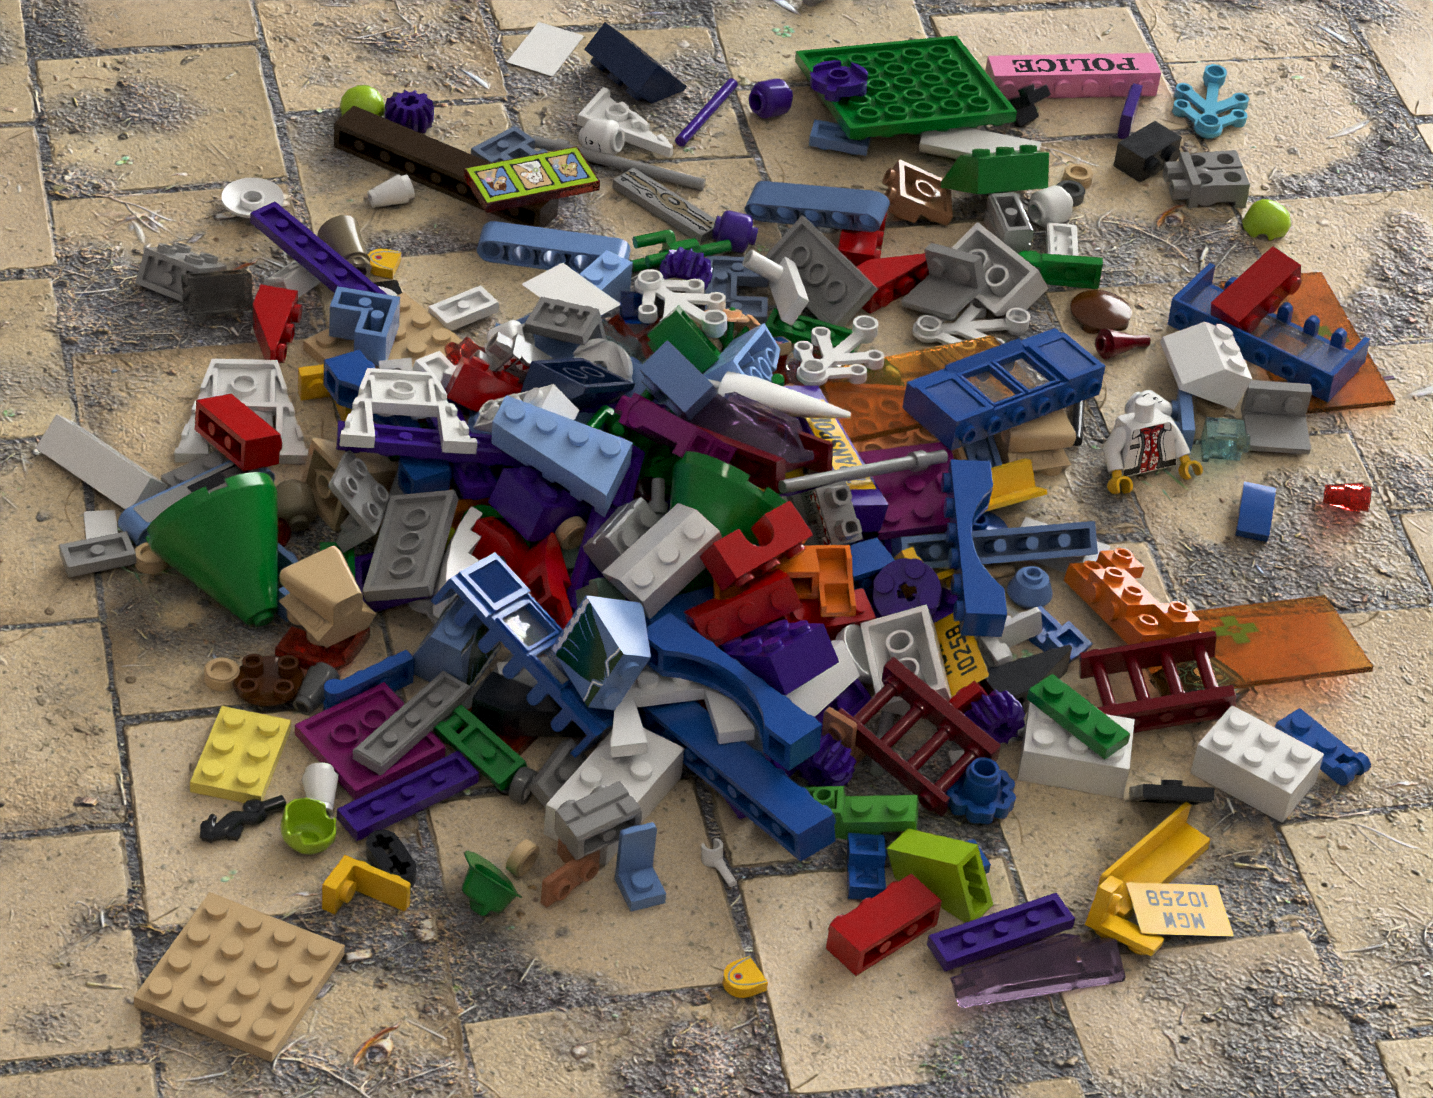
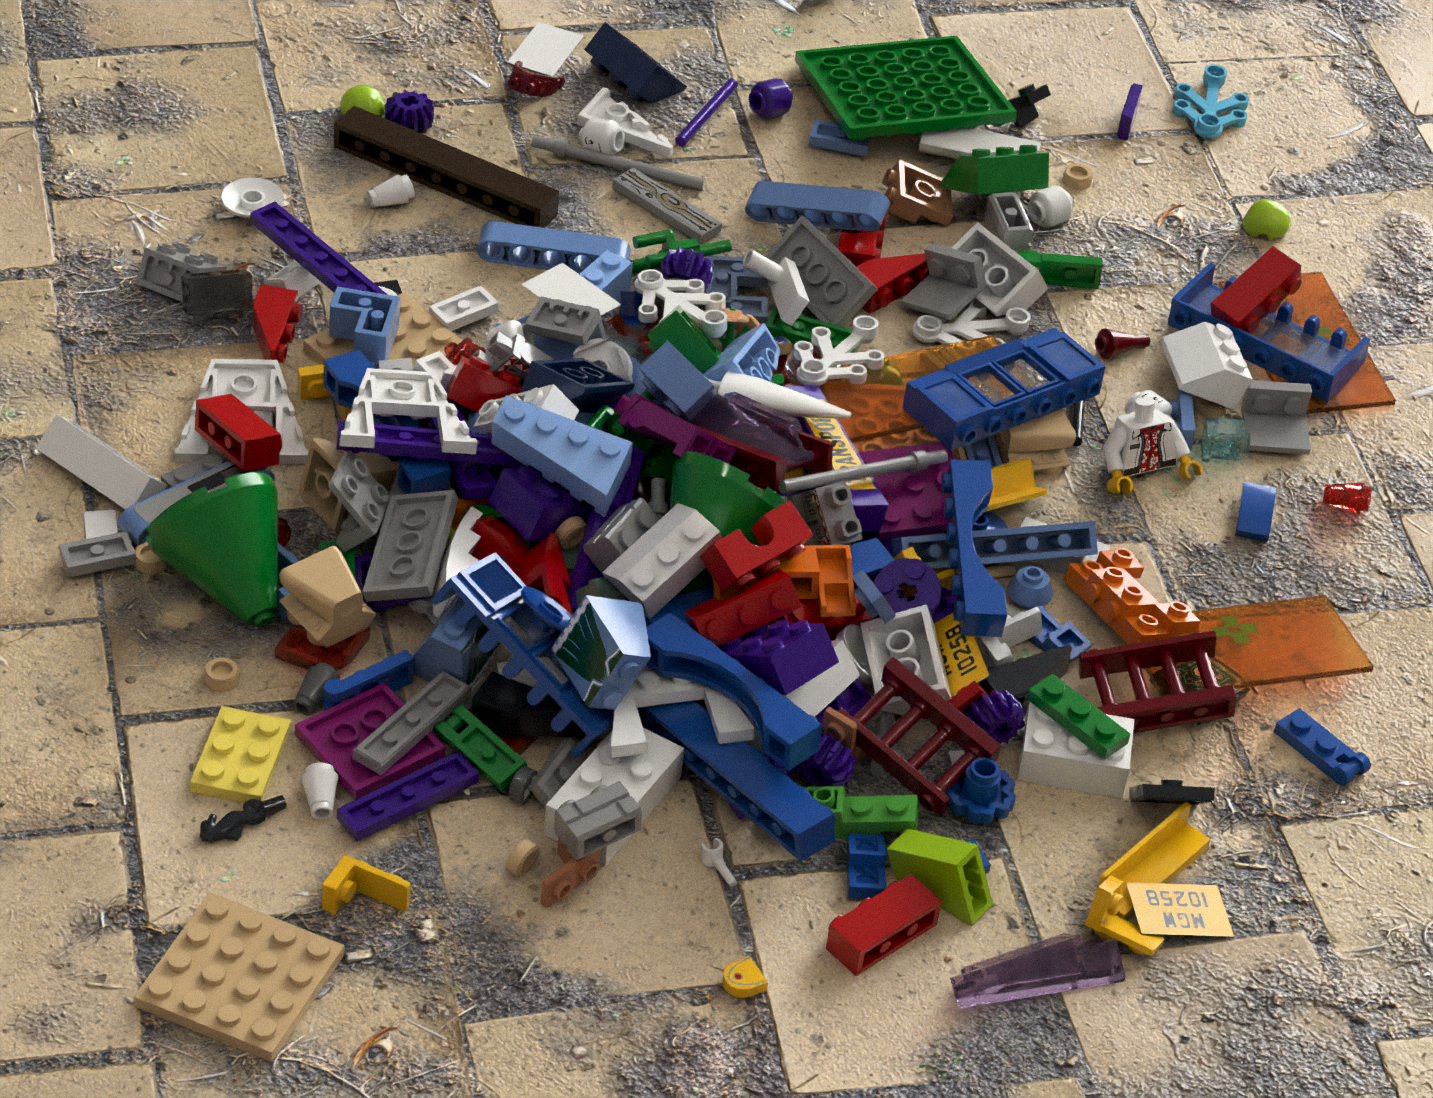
reddish brown dish [233,654,304,706] -> none
dark tan head [276,479,318,532] -> none
lime hair [280,797,337,855] -> none
dark tan plant [317,215,372,278] -> none
black beam [366,830,417,888] -> none
yellow tile [368,248,401,279] -> none
green piece [461,851,522,916] -> none
tile [464,146,600,213] -> none
sand blue plate [471,126,548,163] -> none
medium blue bracket [615,822,666,912] -> none
dark purple head [712,210,758,253] -> none
dark purple plate [810,60,868,102] -> none
dark purple plate [927,892,1075,971] -> none
bright pink brick [985,53,1161,99] -> none
white plate [1045,222,1078,256] -> none
dark grey tile [1057,180,1085,207] -> none
reddish brown dish [1070,290,1131,334] -> none
black brick [1113,121,1182,182] -> none
light grey hips [1163,150,1250,208] -> none
white brick [1190,705,1324,823] -> none
none -> dark red helmet [508,61,565,97]
none -> blue dish [521,586,572,632]
none -> medium blue plate [852,569,896,624]

